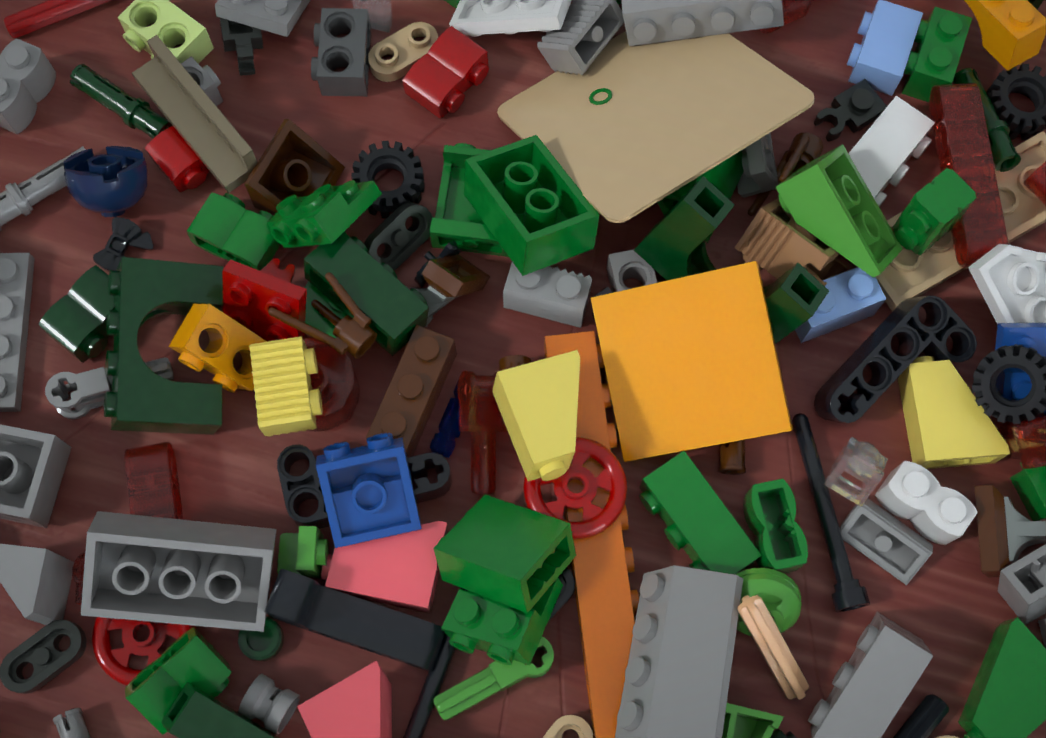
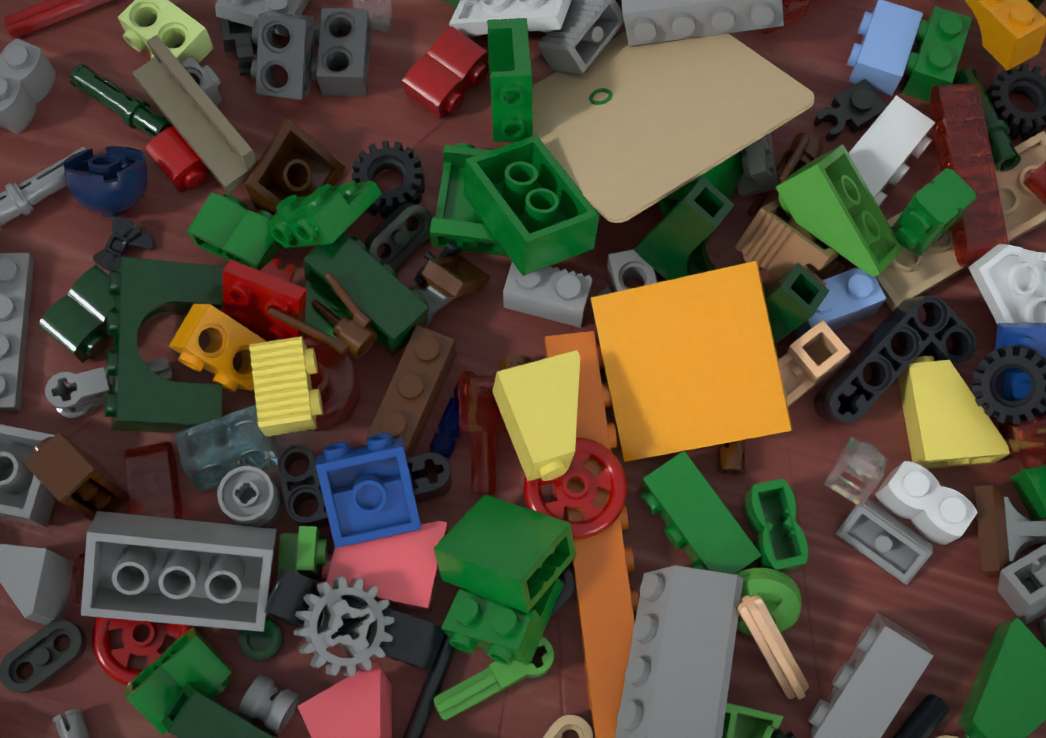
tan plate [368,22,438,82] -> none
black piece [792,413,870,612] -> none
none -> reddish brown brick [23,432,132,521]
none -> clear light blue brick [175,405,279,492]
none -> light grey wheel [217,466,284,528]
none -> dark grey brick [251,11,315,100]
none -> light grey gear [294,577,394,677]
none -> green panel [487,18,533,142]
none -> light nougat brick [778,319,851,407]

